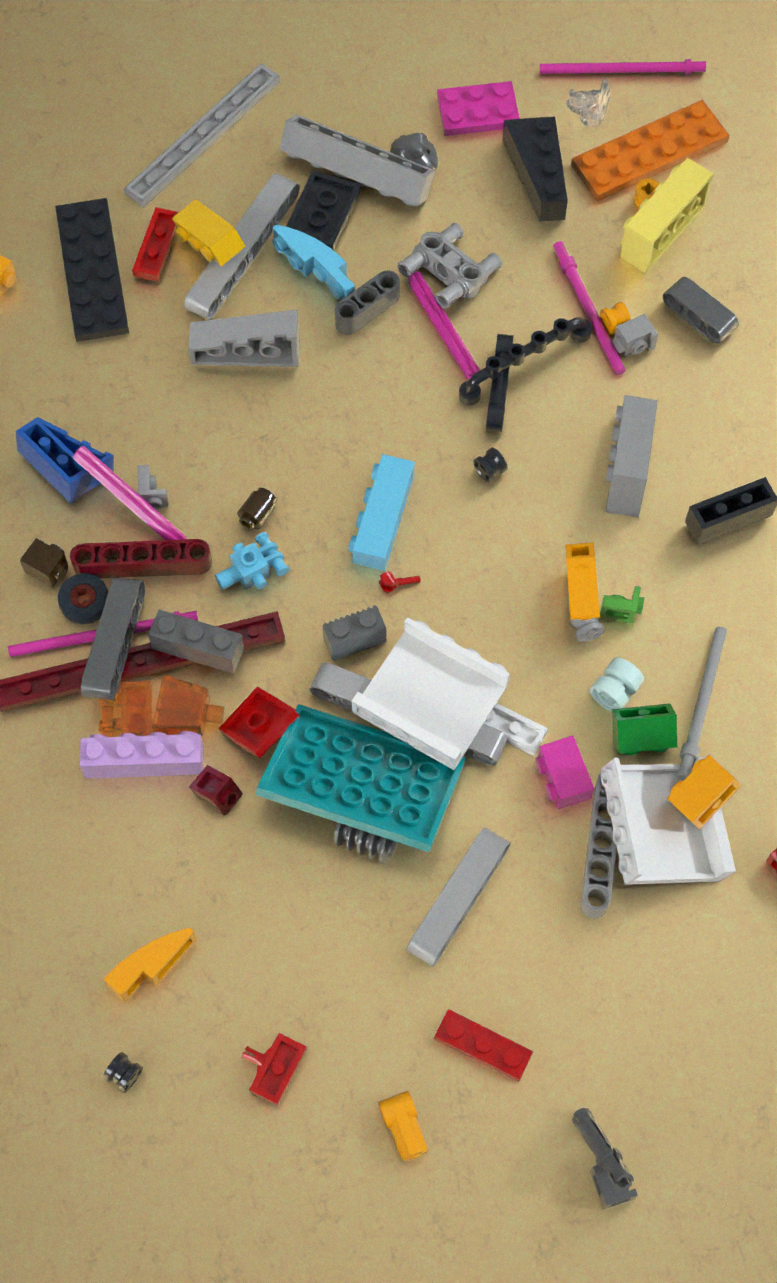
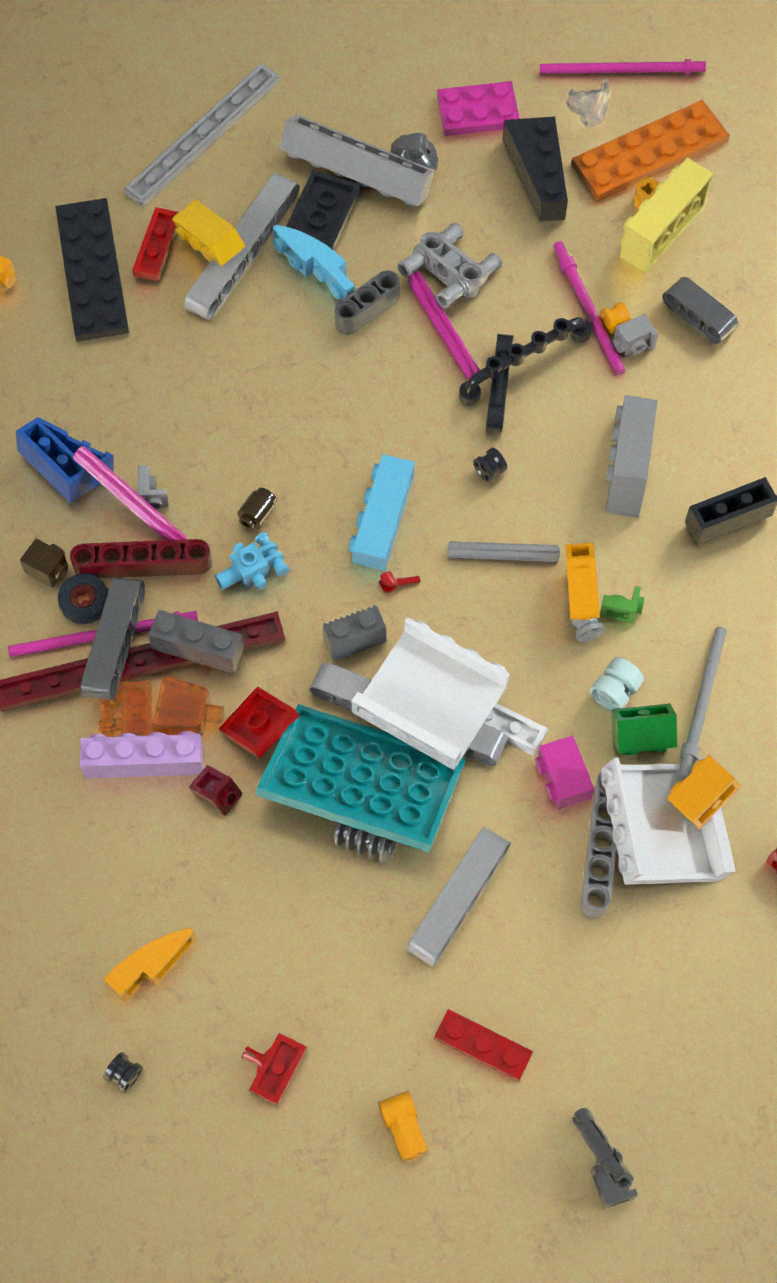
light grey wedge [188,309,300,367] -> none
none -> light grey axle [448,541,560,562]

